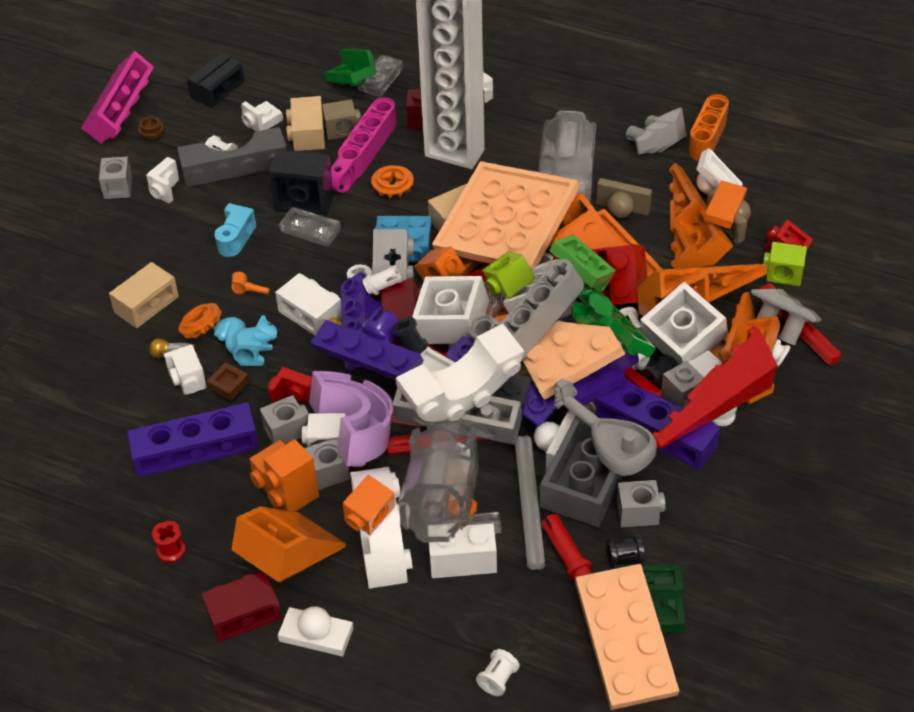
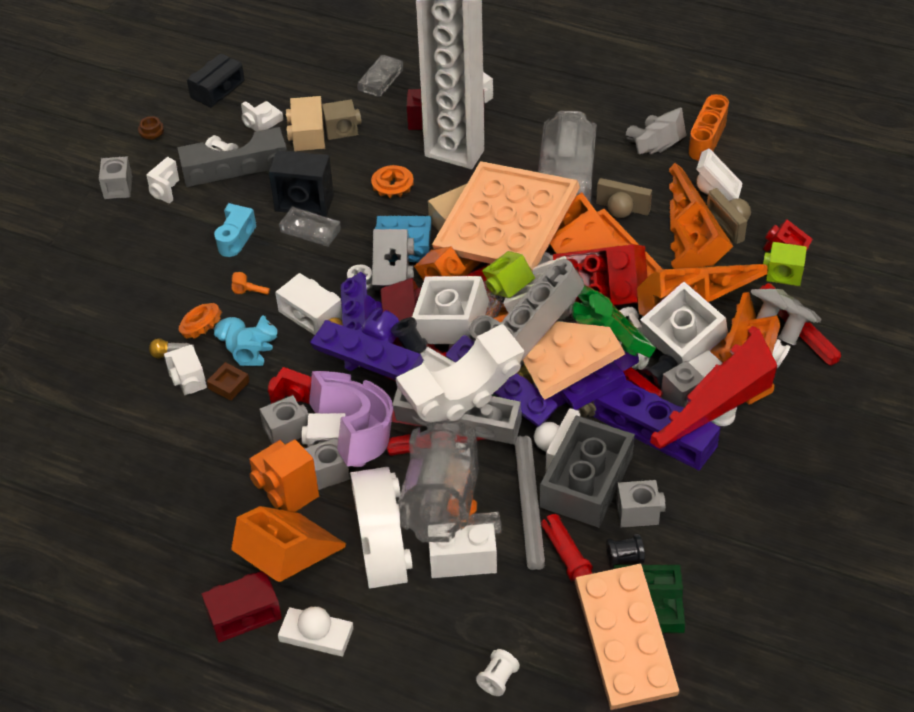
dark pink brick [81,51,154,144] -> none
tan brick [109,262,179,328] -> none
dark purple brick [127,403,259,478] -> none
red bush [152,521,186,563] -> none
green bracket [324,48,377,86] -> none
dark pink piece [331,98,396,193] -> none
orange brick [343,474,395,536] -> none
white pin [363,265,402,295] -> none
black plate [494,374,531,410] -> none
bright green bracket [549,234,616,293] -> none
light grey piece [554,378,657,476] -> none
orange tile [704,180,747,229] -> none

